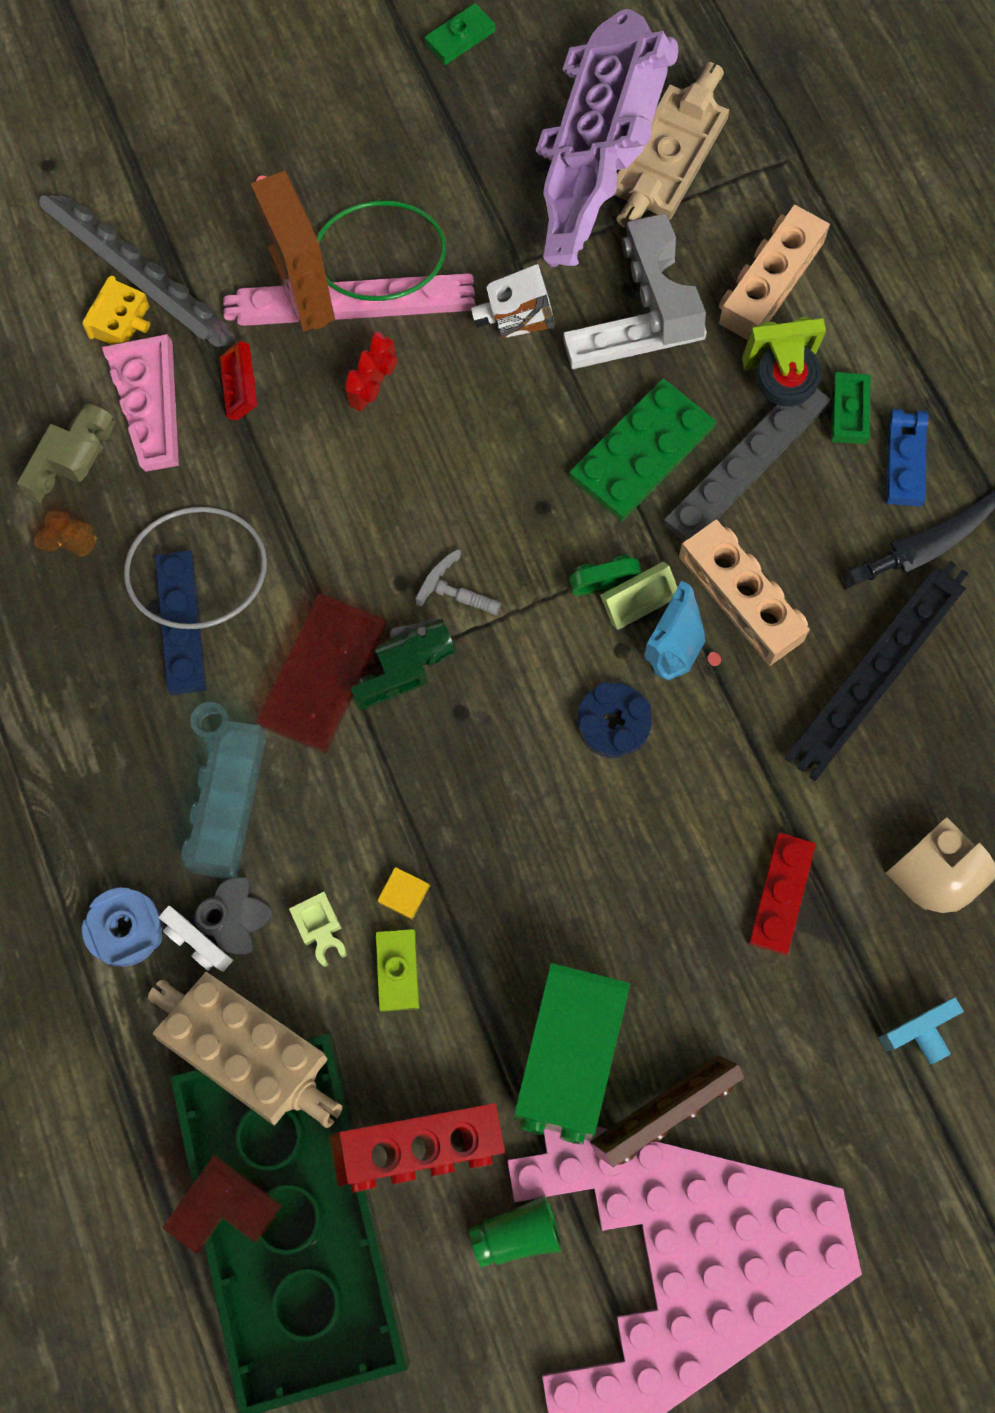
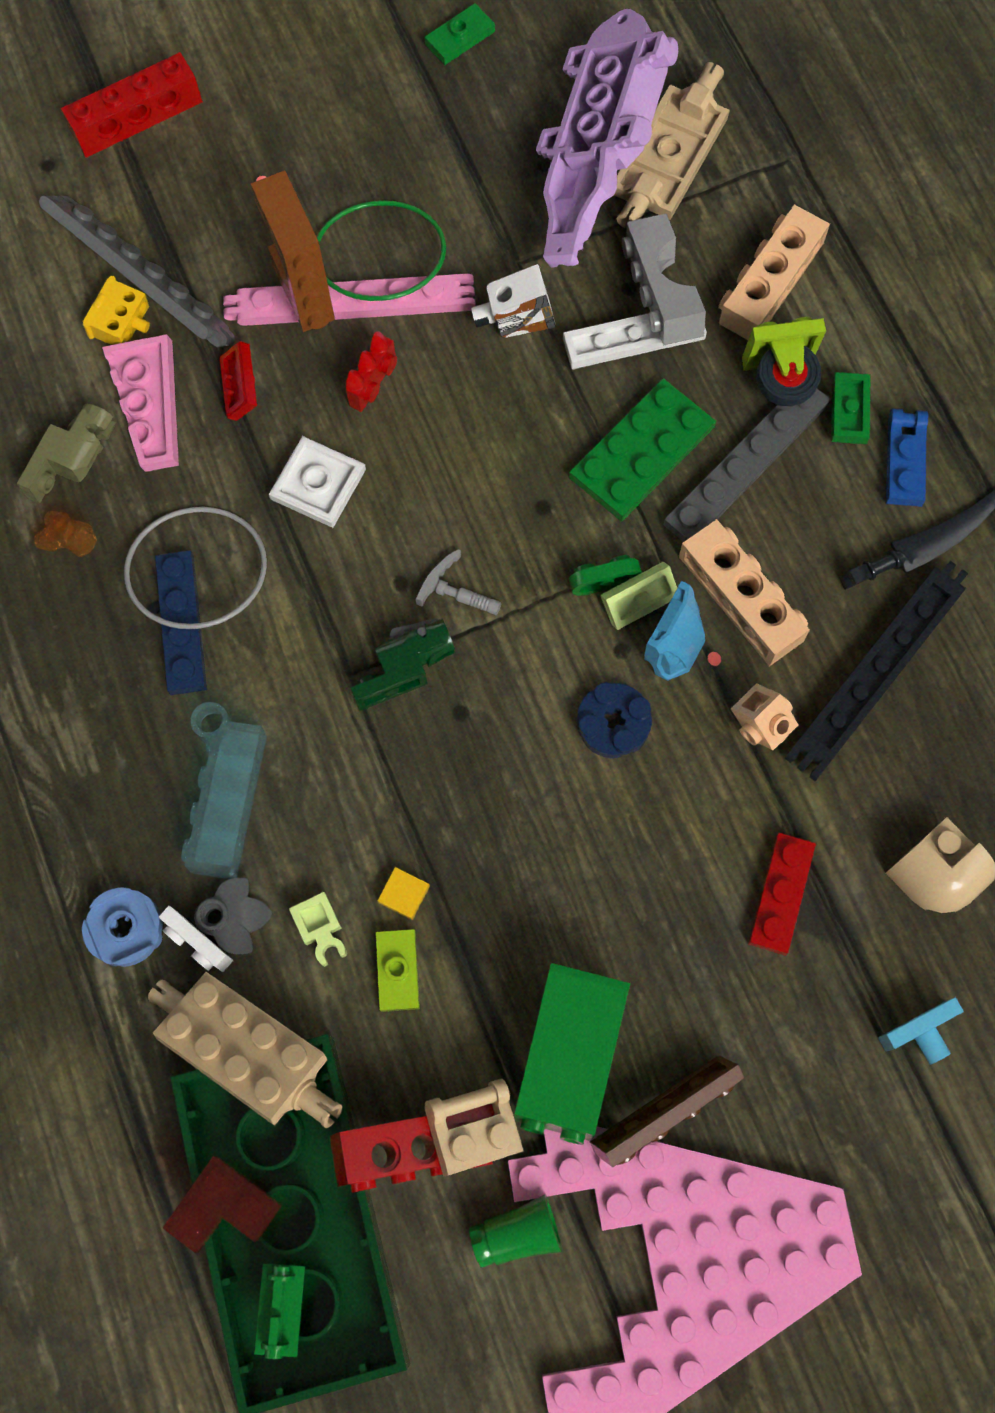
clear red plate [257,594,387,754] -> none
none -> red brick [61,52,203,158]
none -> green hinge [254,1264,305,1359]
none -> white plate [269,436,366,528]
none -> tan plate [425,1079,523,1177]
none -> light nougat brick [731,683,798,750]

